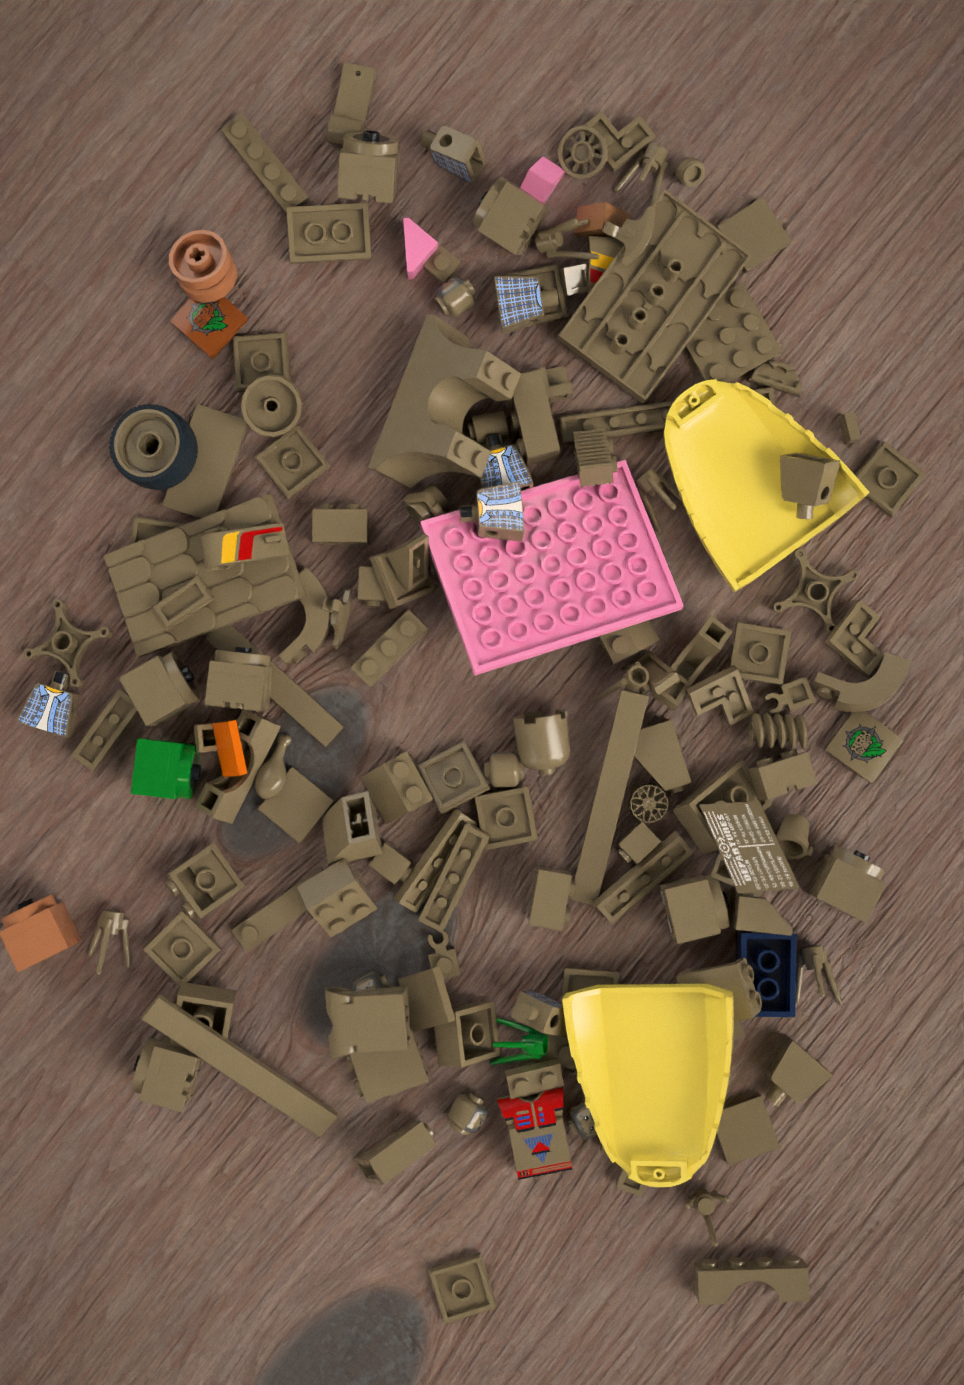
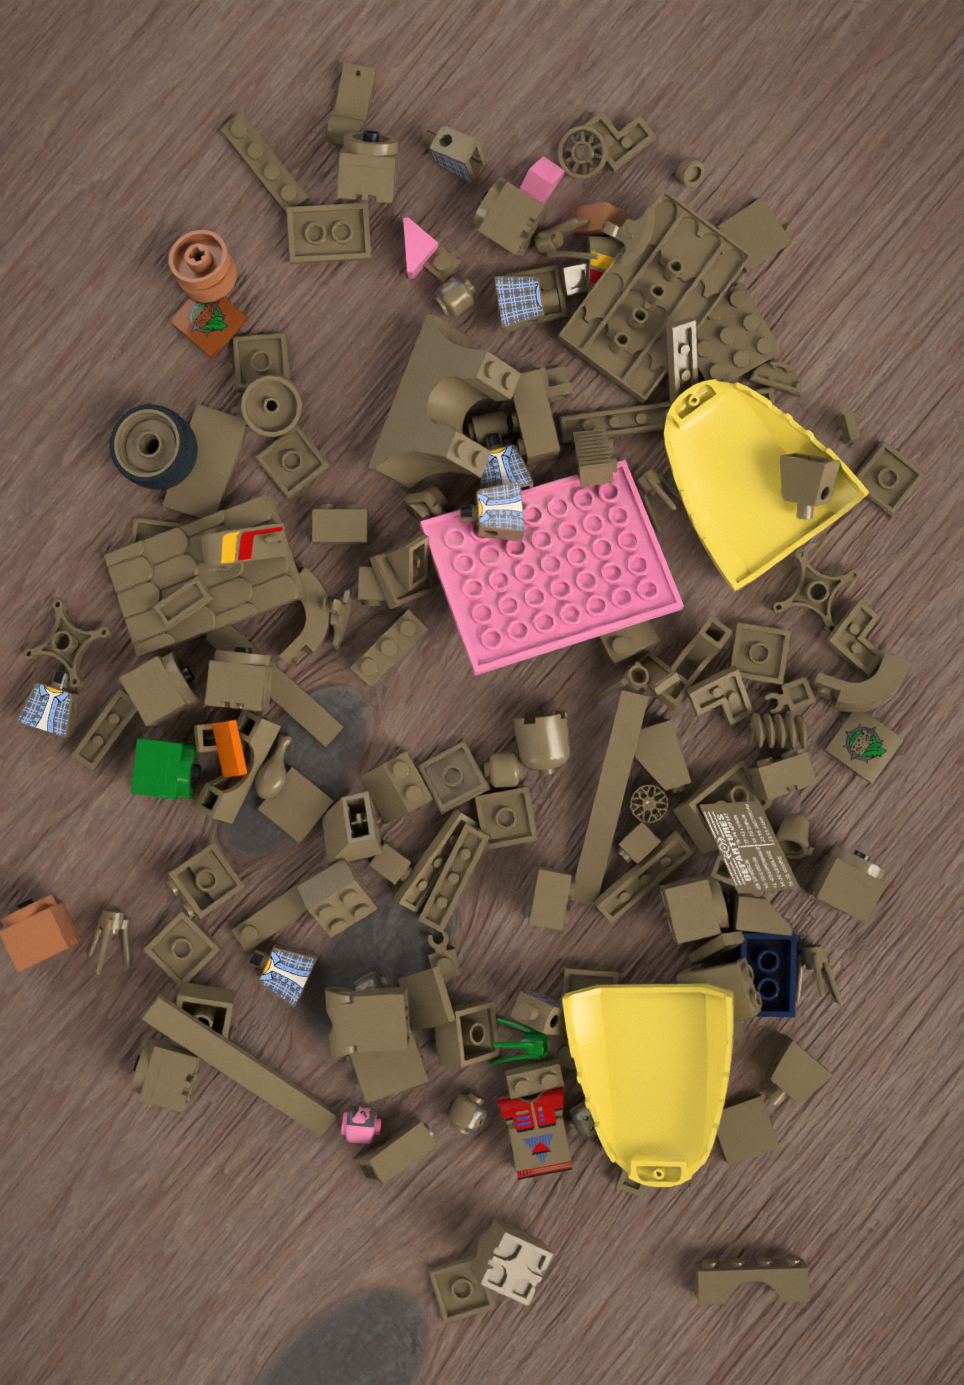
dark tan plant [614,143,668,206] -> none
dark tan plant [685,1189,729,1246] -> none
none -> torso [249,944,319,1007]
none -> bright pink head [341,1106,382,1144]
none -> piece [470,1218,553,1306]
none -> dark tan plate [666,317,698,403]
none -> dark tan tile [688,931,745,964]

